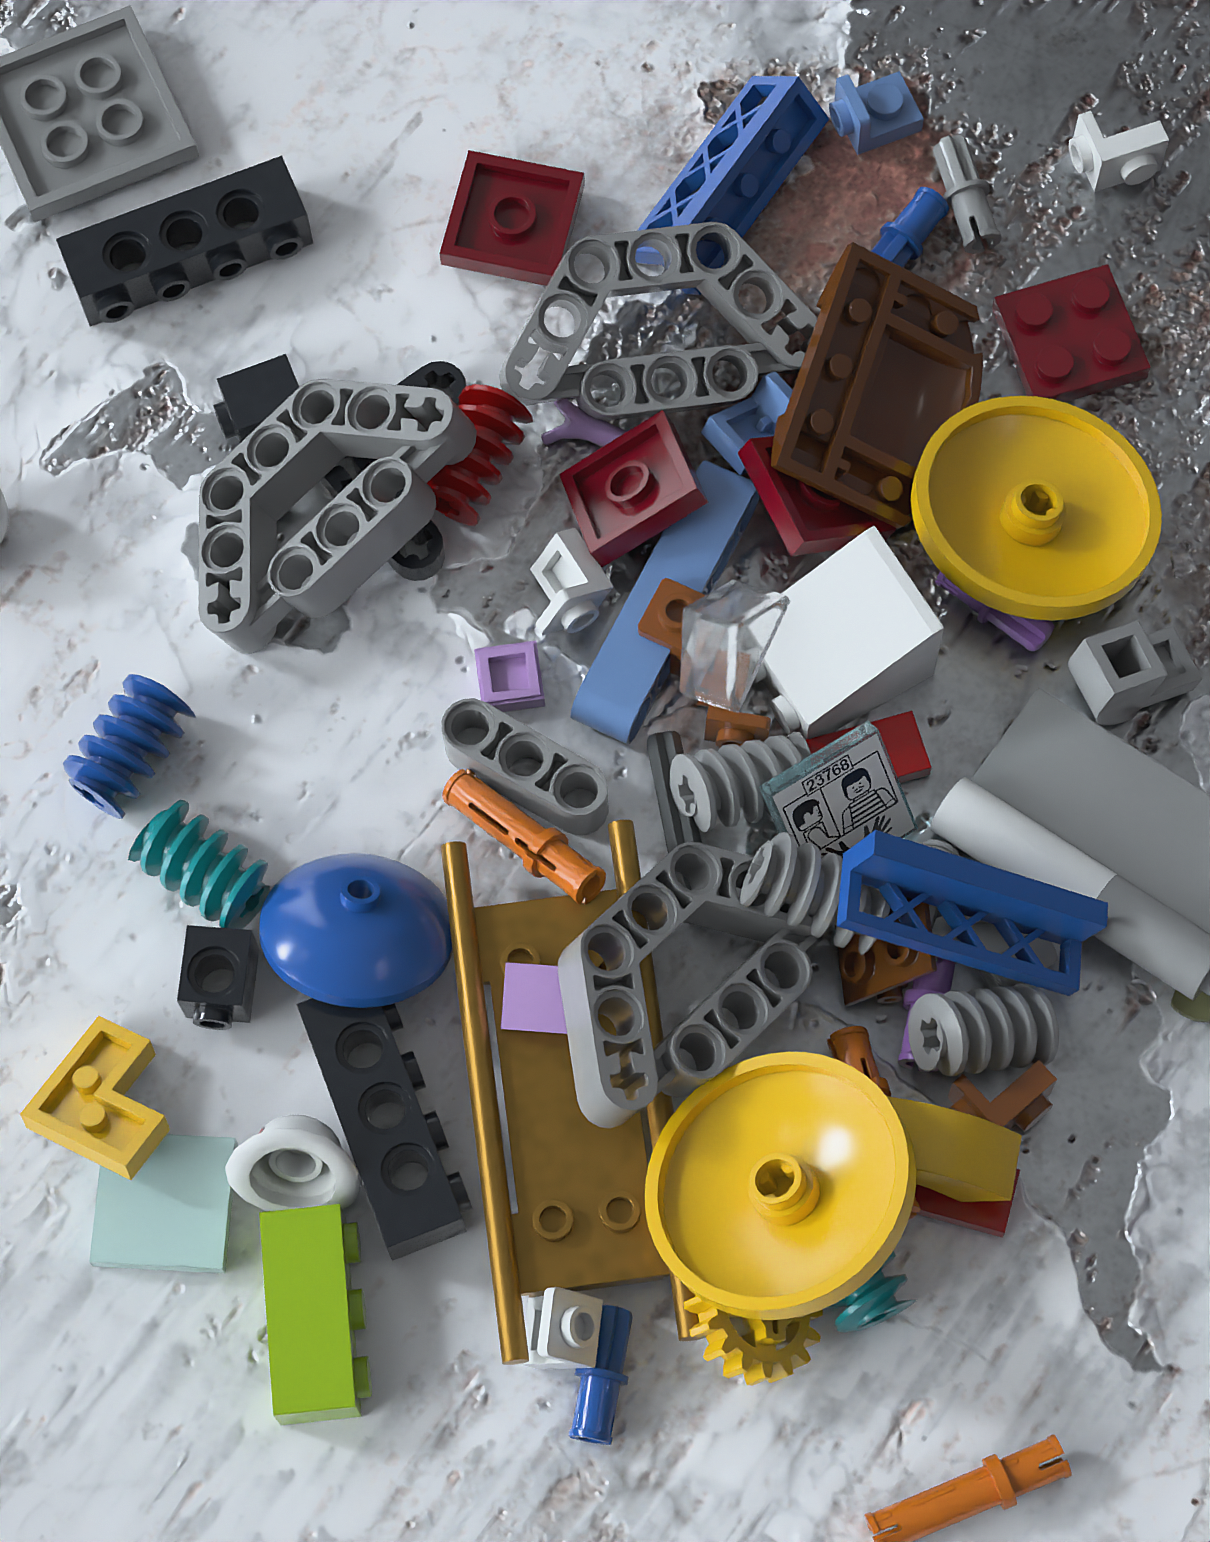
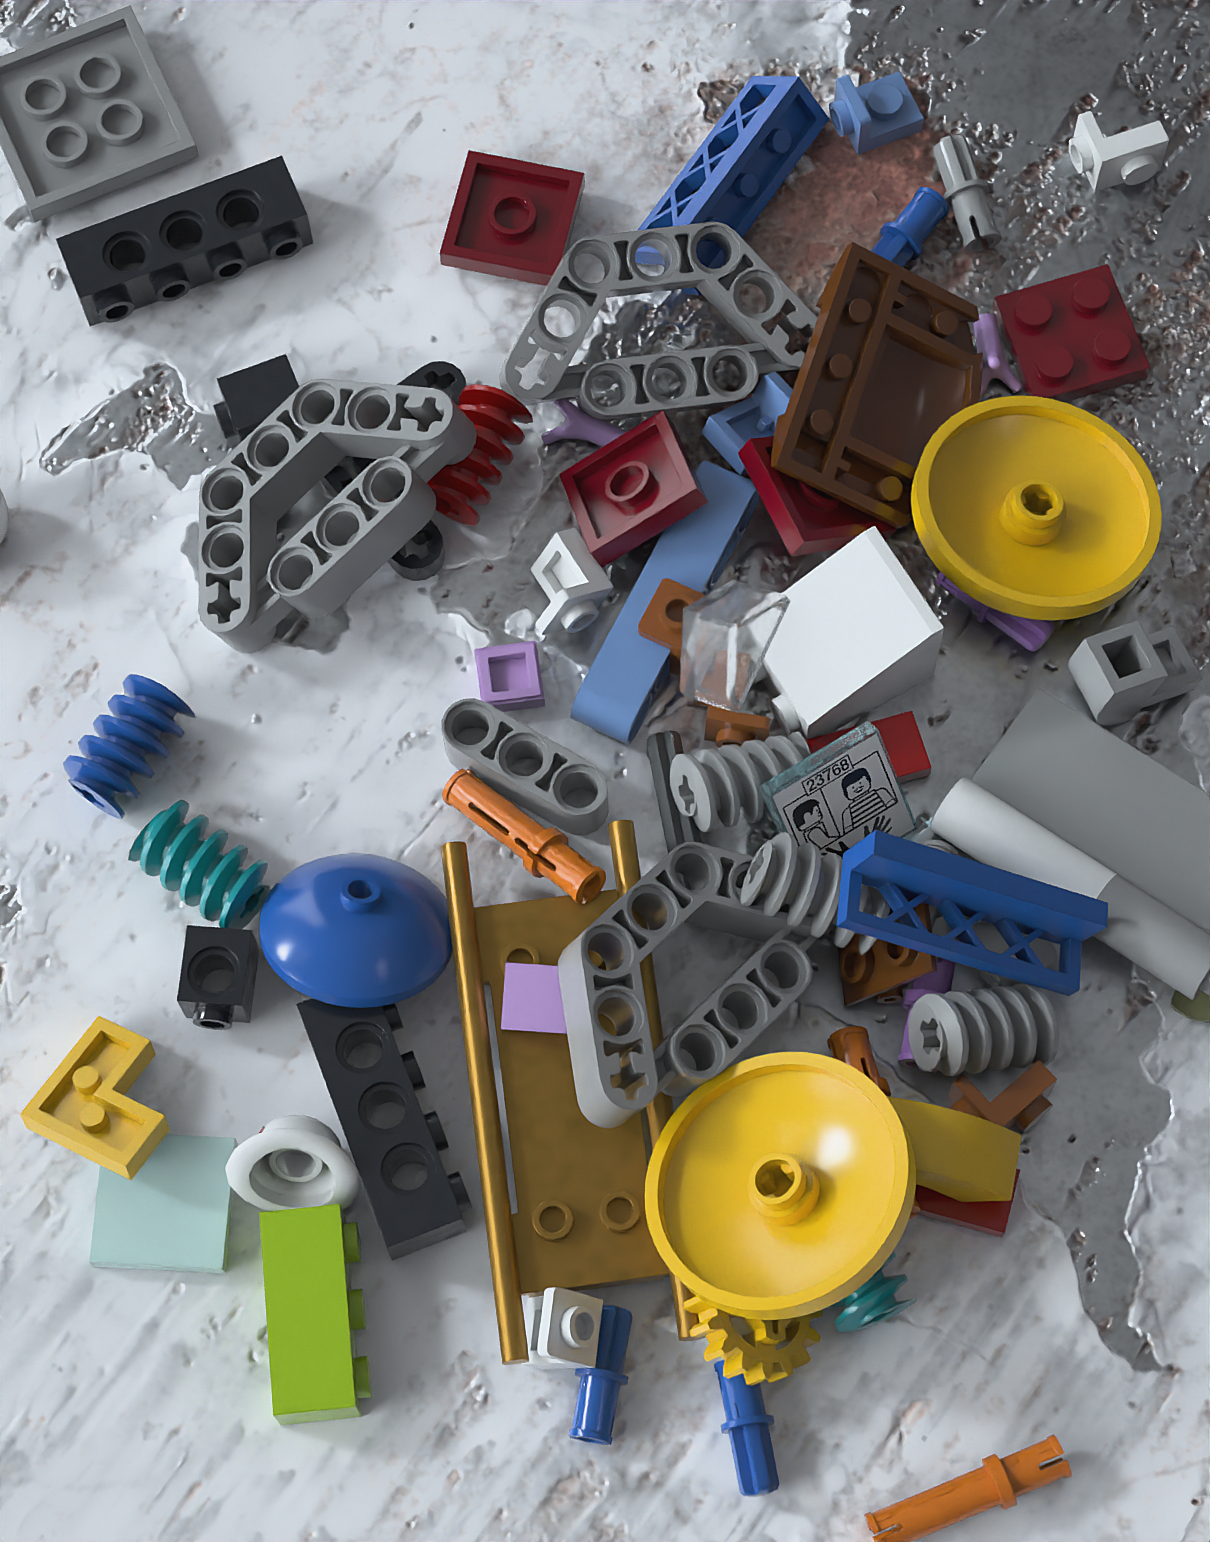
none -> blue axle [714,1360,780,1497]
none -> lavender bar [973,313,1023,400]

